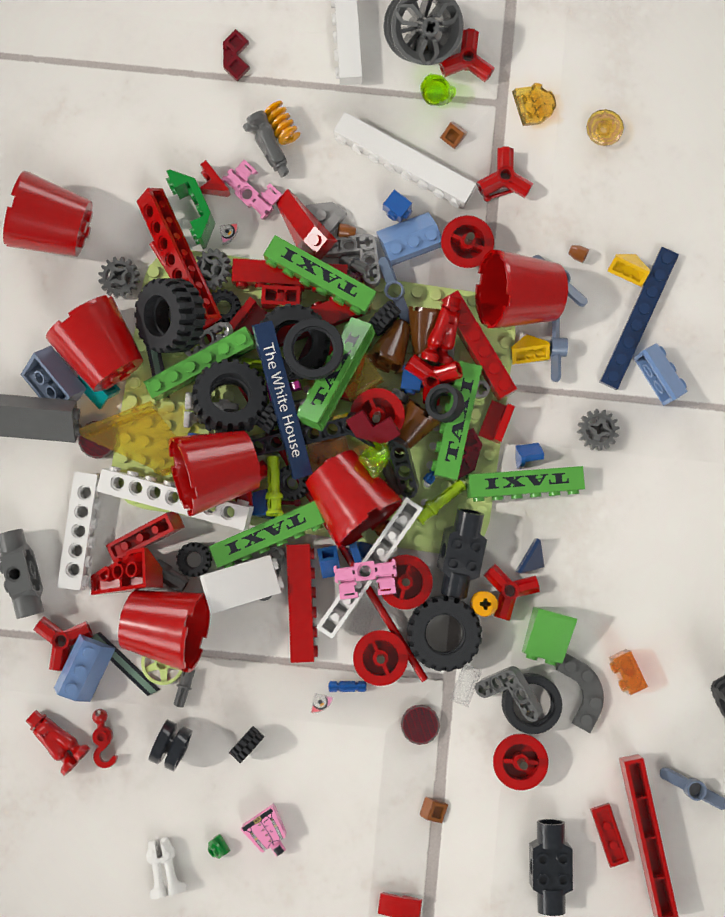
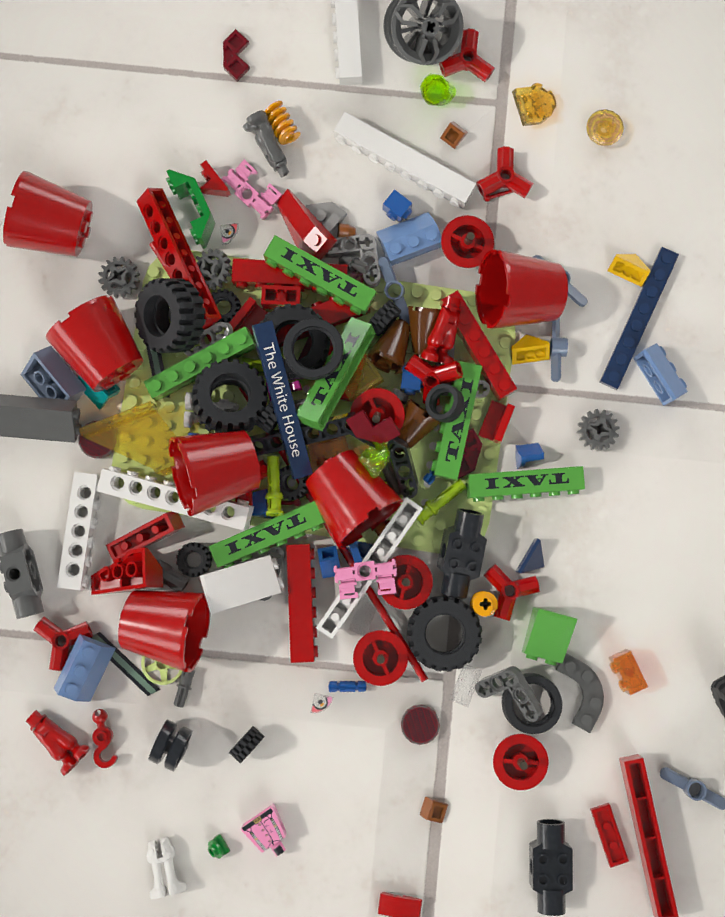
dark orange hose [568,245,589,263] -> none

